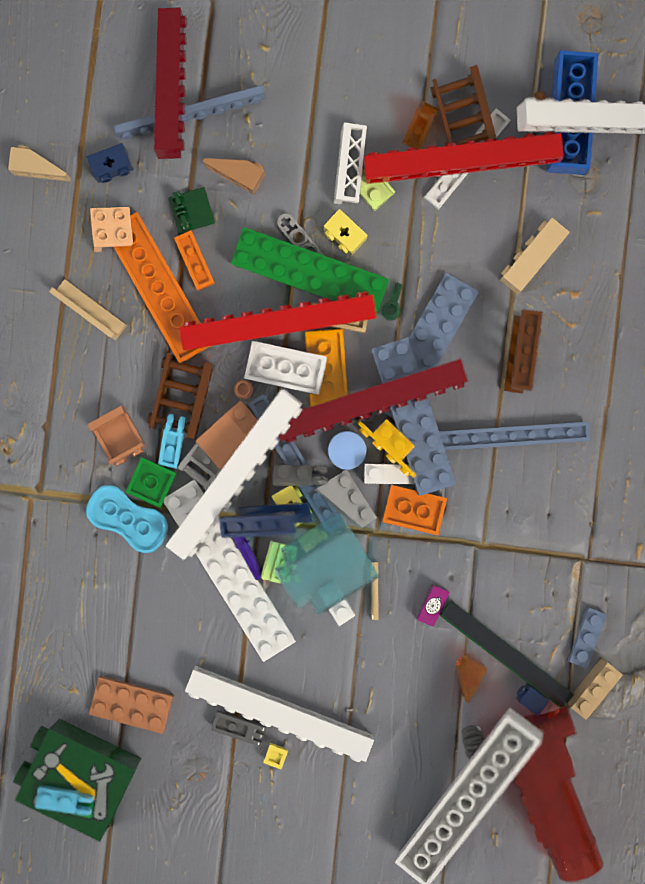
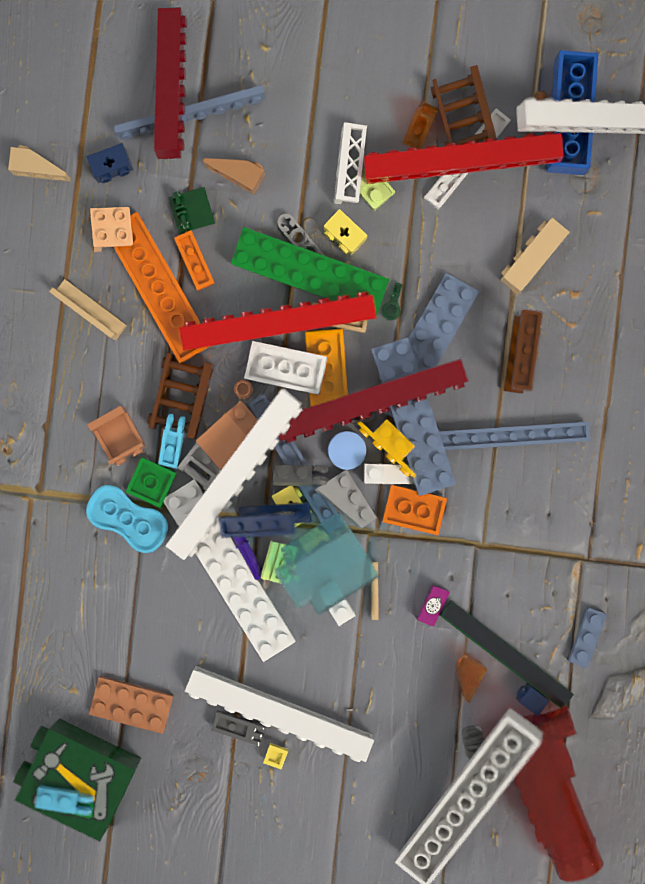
tan brick [567,658,623,720] -> none

